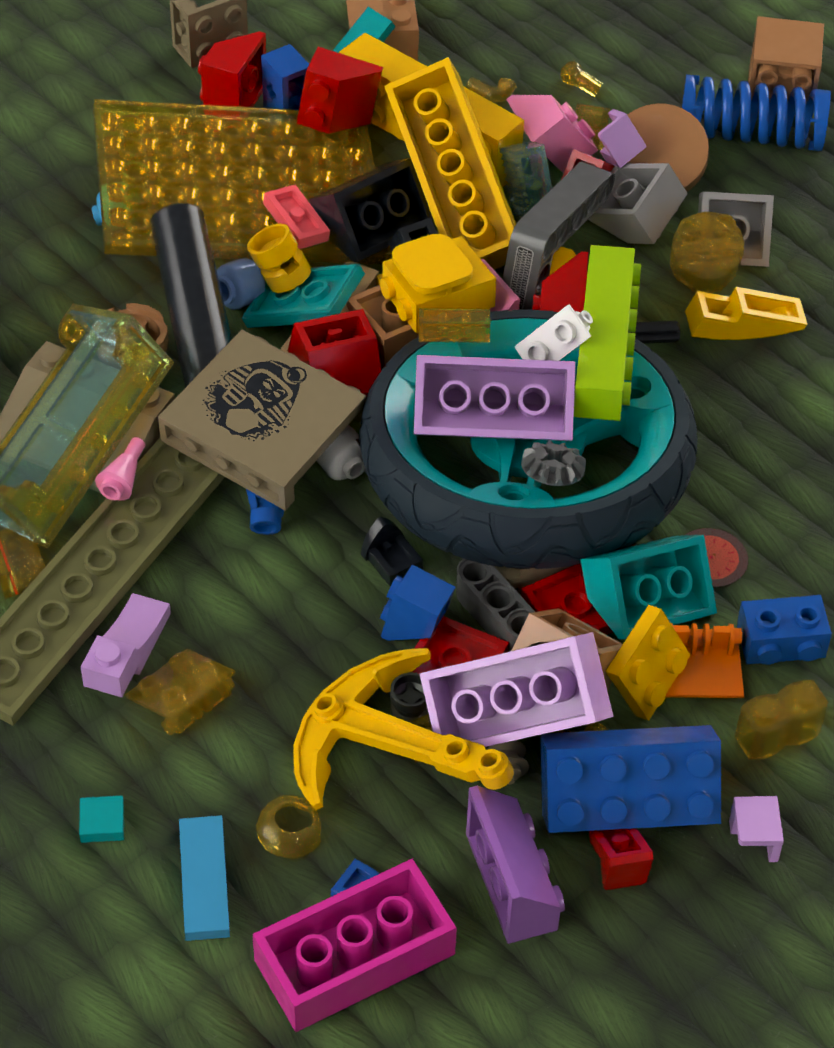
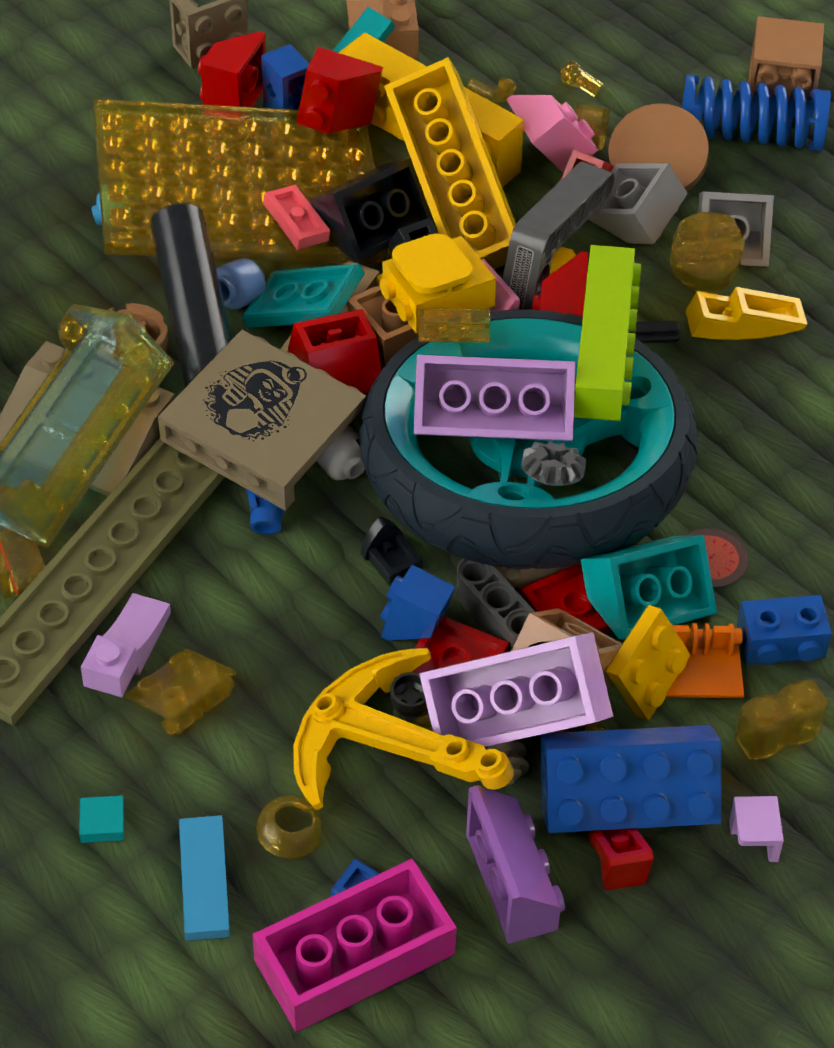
bright pink cone [95,437,145,501] -> none
yellow wheel [247,223,311,293] -> none
clear light blue brick [500,141,552,218] -> none
white hinge [514,304,593,361] -> none
lavender panel [598,109,647,168] -> none

